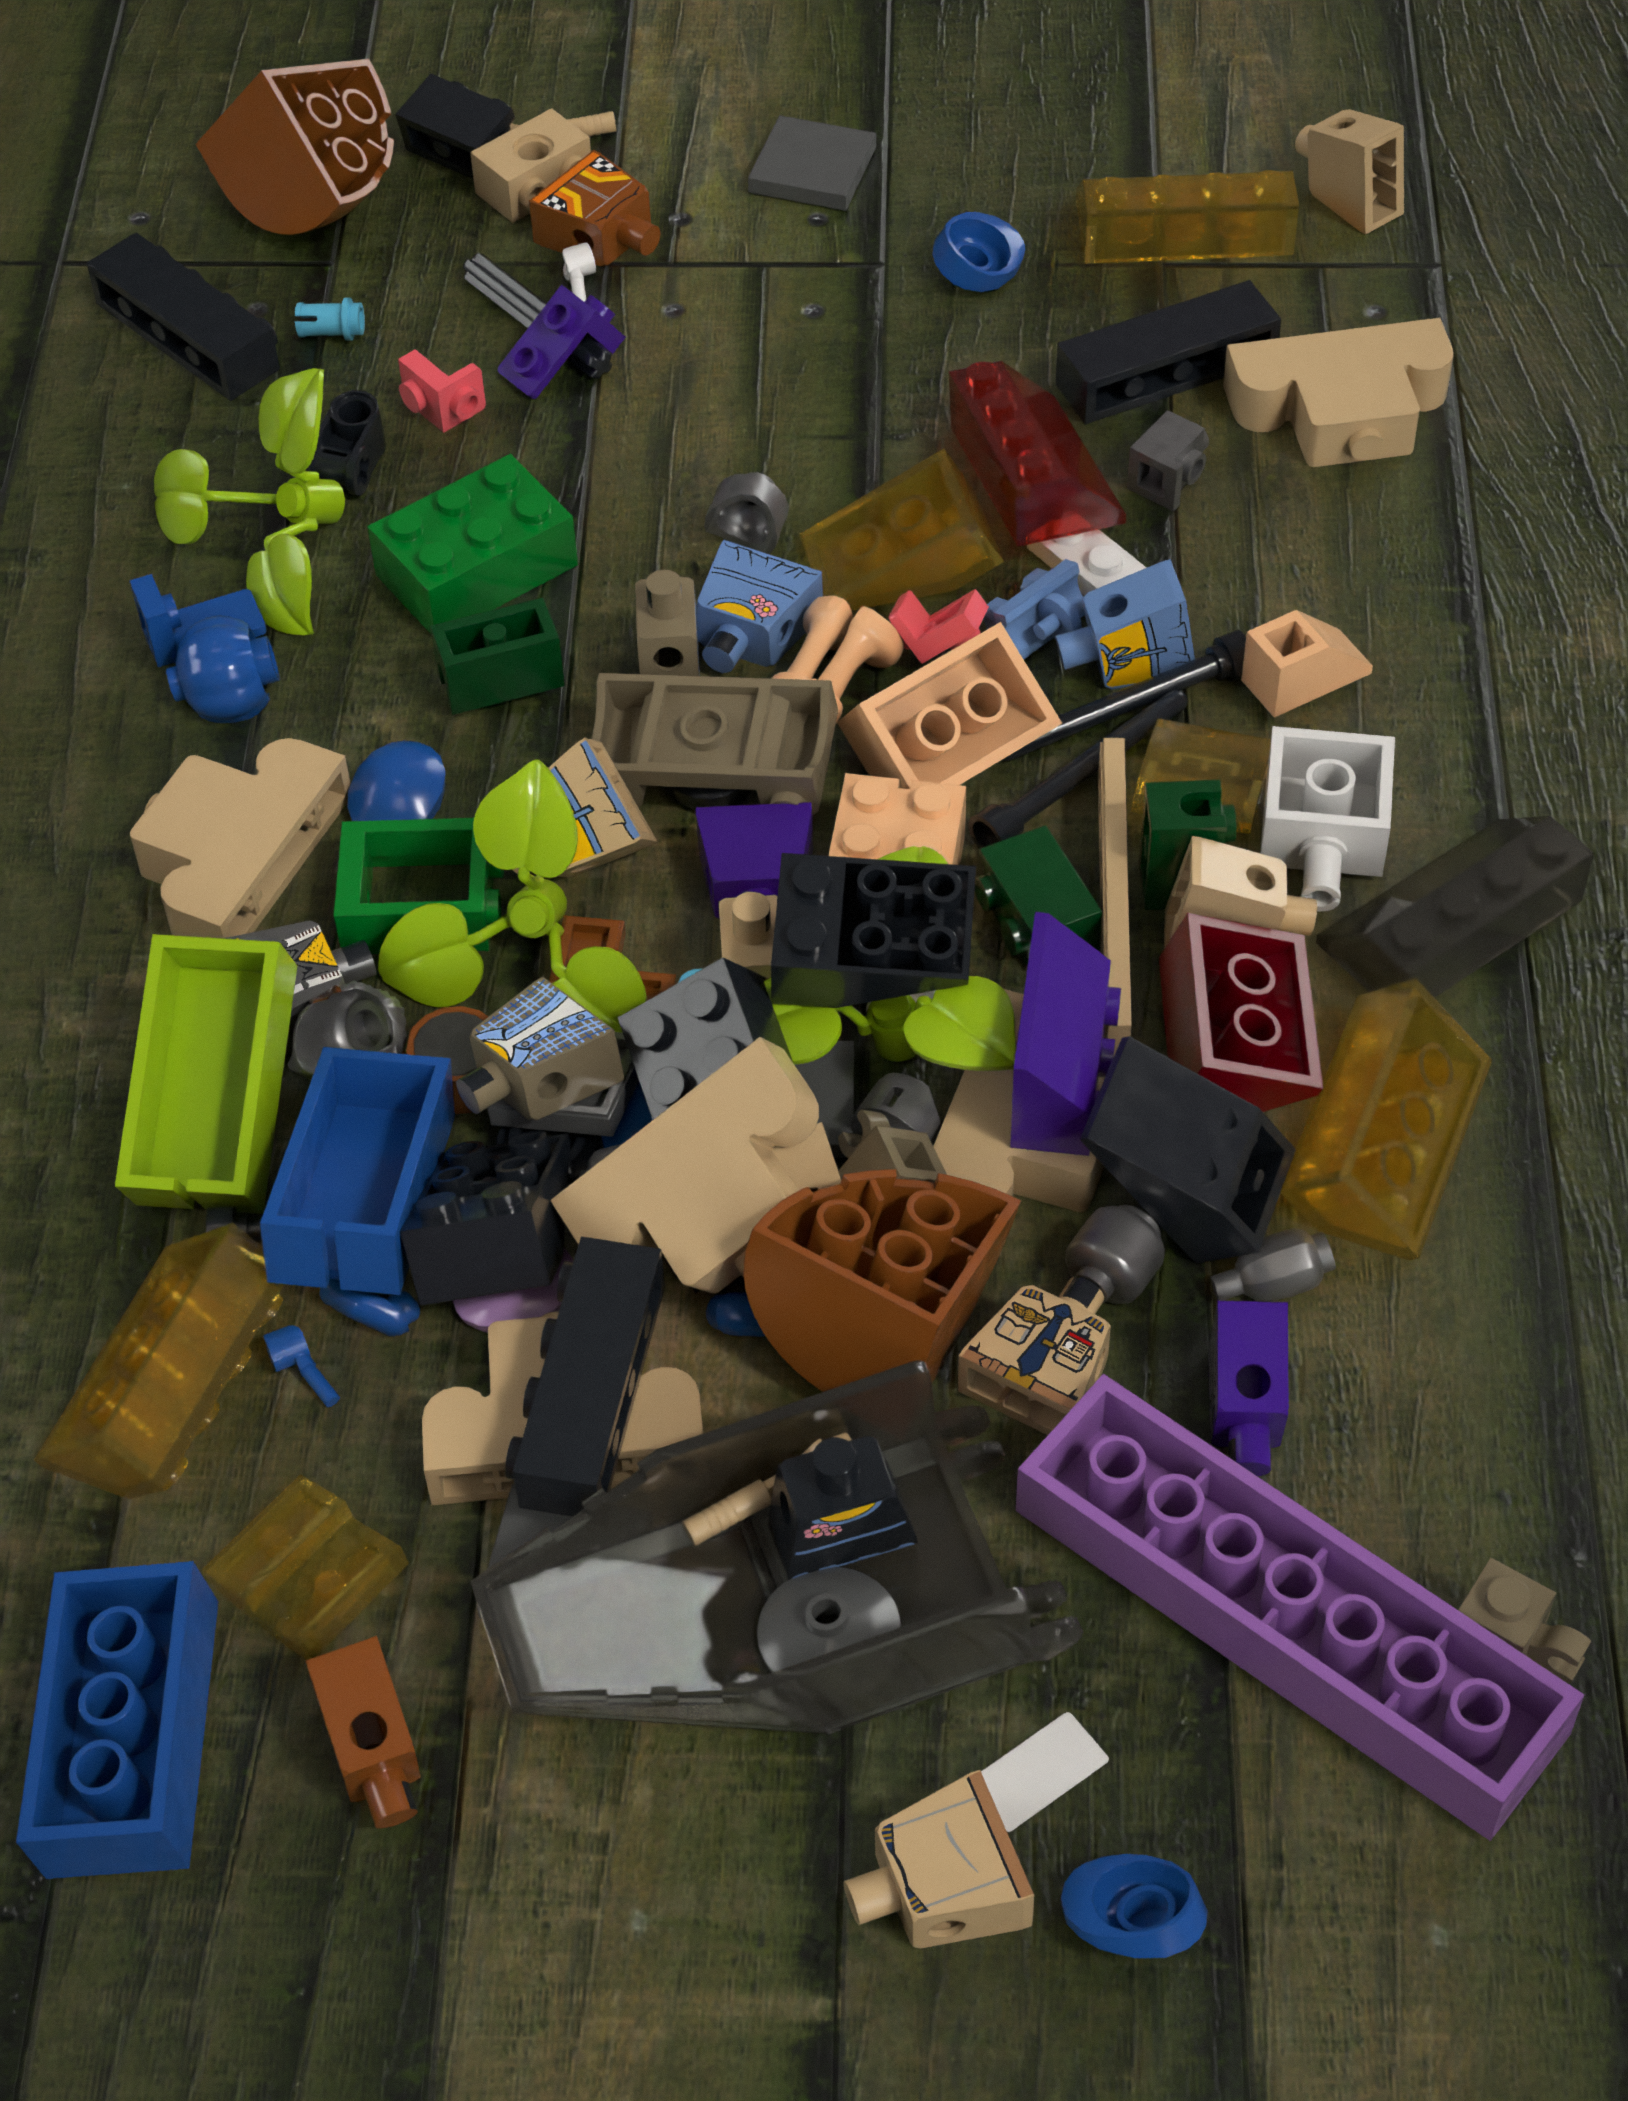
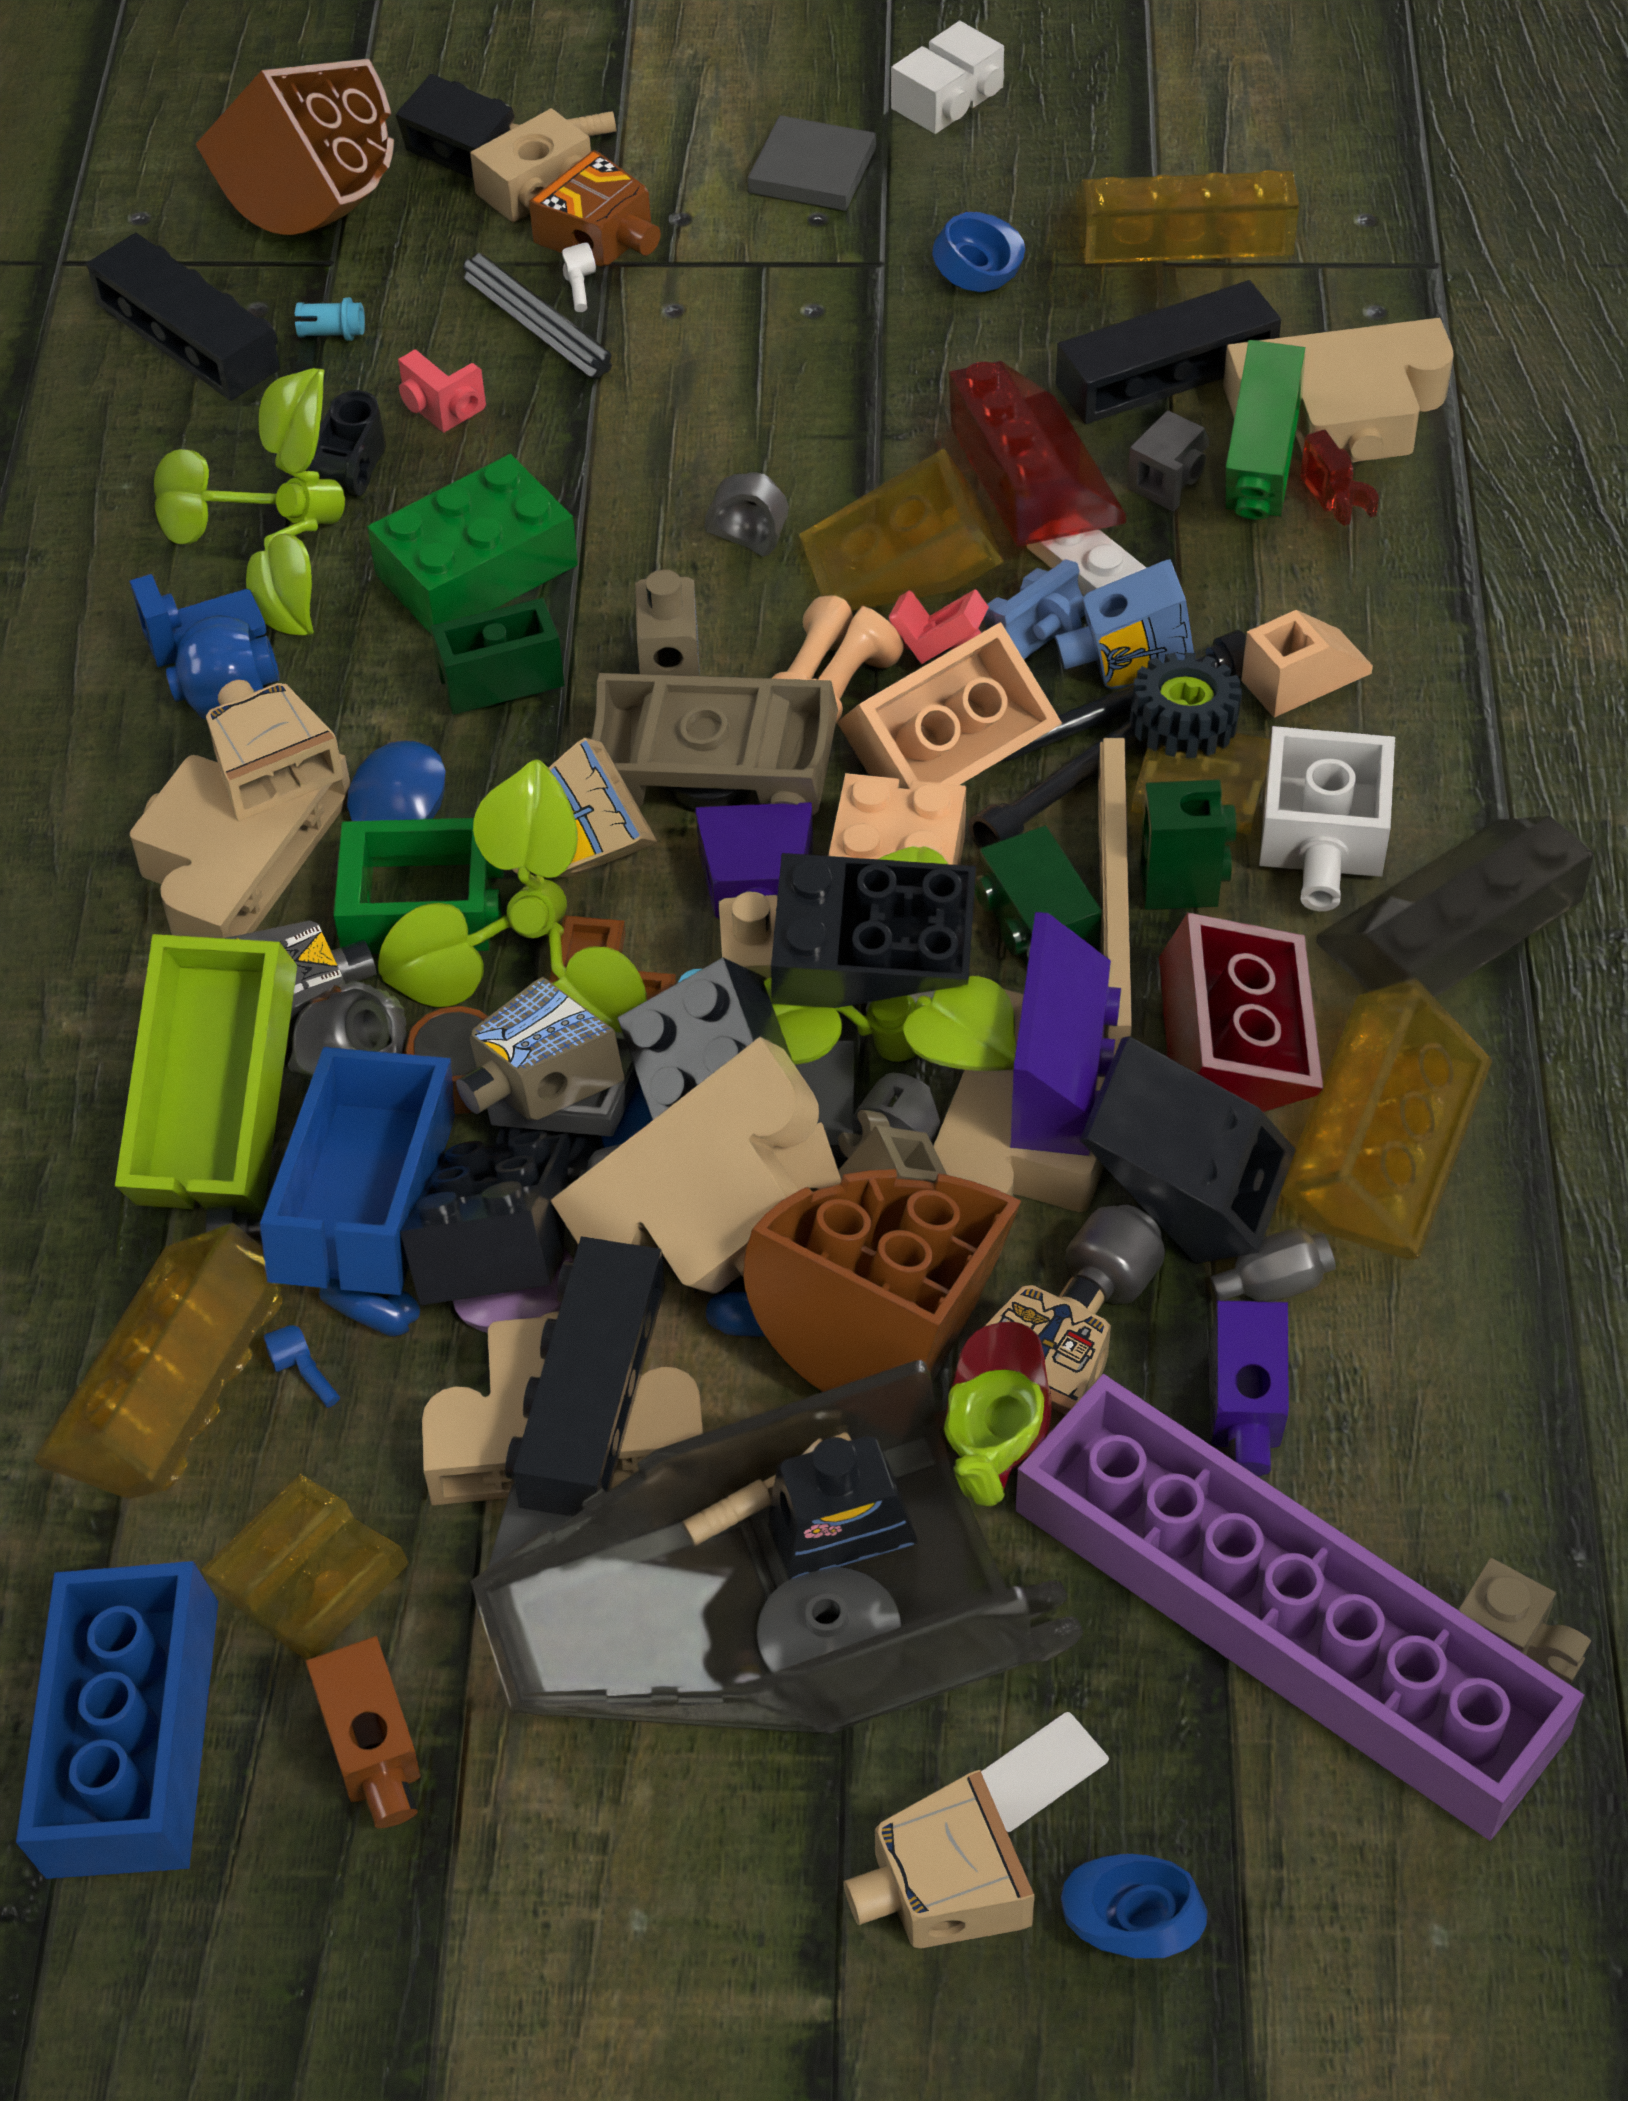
dark purple bracket [498,284,626,399] -> none
medium blue torso [696,540,823,673] -> none
tan torso [1164,836,1317,949] -> none
tan torso [1295,109,1404,235] -> none
none -> tan torso [206,680,344,821]
none -> white piece [891,21,1004,134]
none -> lime hair [944,1322,1052,1506]
none -> black bush [1130,652,1242,758]
none -> green window [1226,340,1306,520]
none -> clear red plate [1300,429,1379,526]

